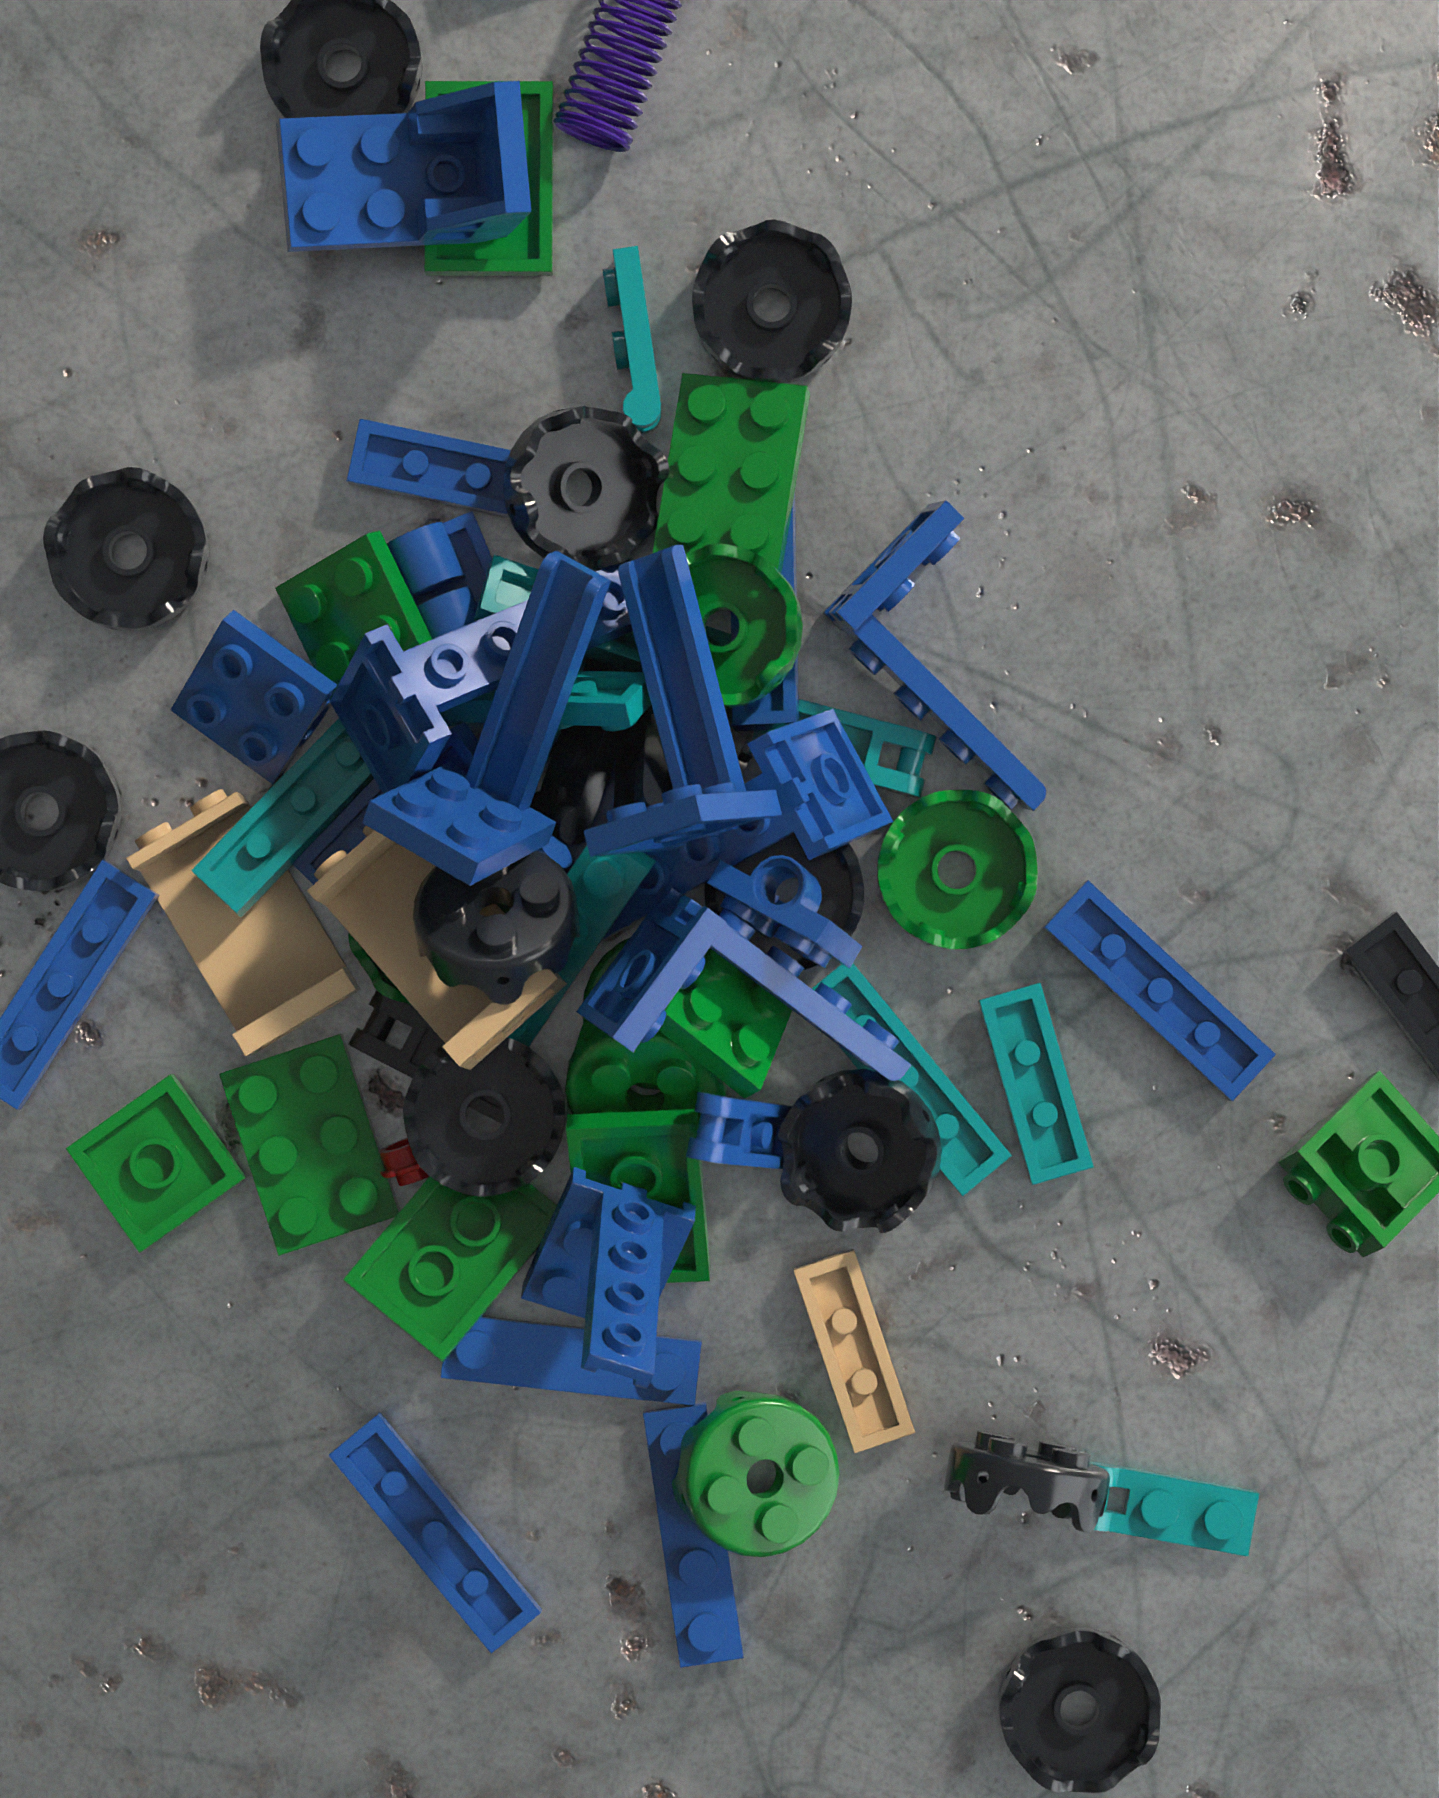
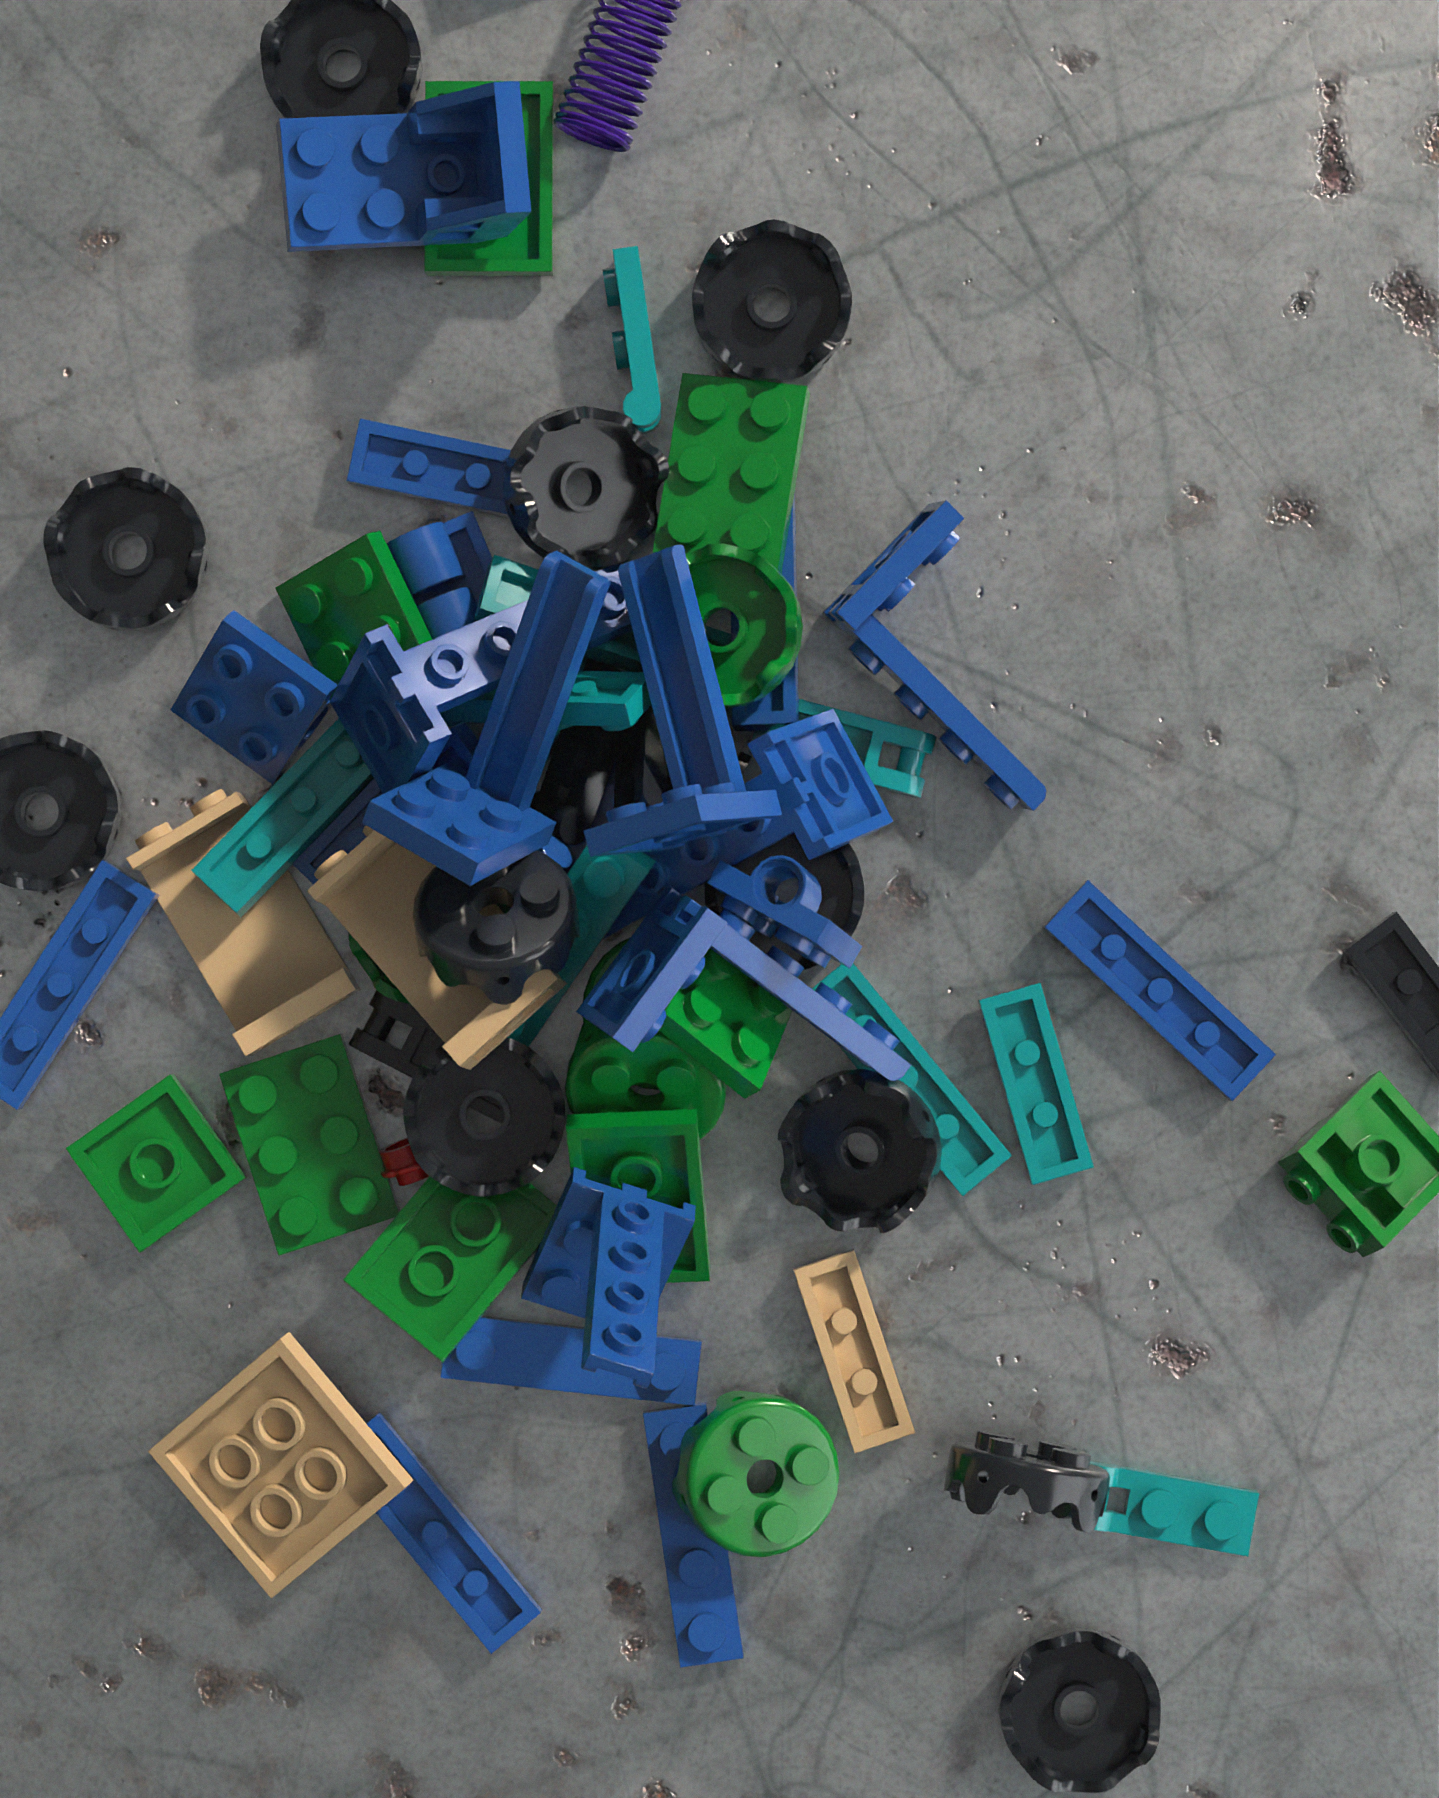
blue plate [686,1092,792,1169] -> none
green plate [877,789,1038,949] -> none
none -> tan plate [148,1332,413,1599]

